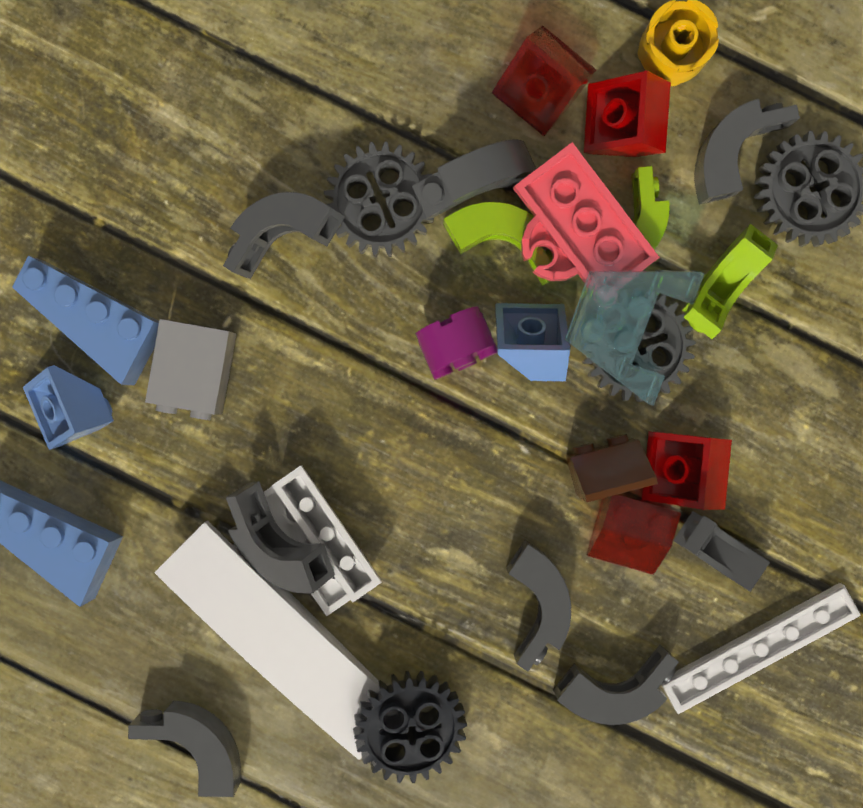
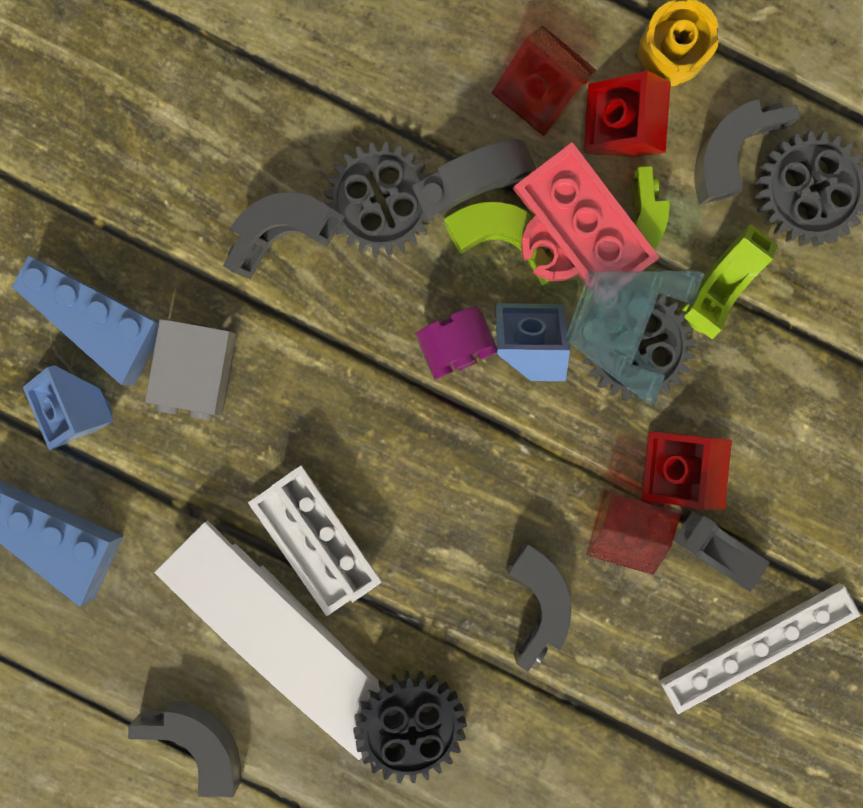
dark grey arch [226,481,335,593] -> none
dark grey arch [553,645,679,725] -> none
reddish brown slope [566,434,658,502] -> none

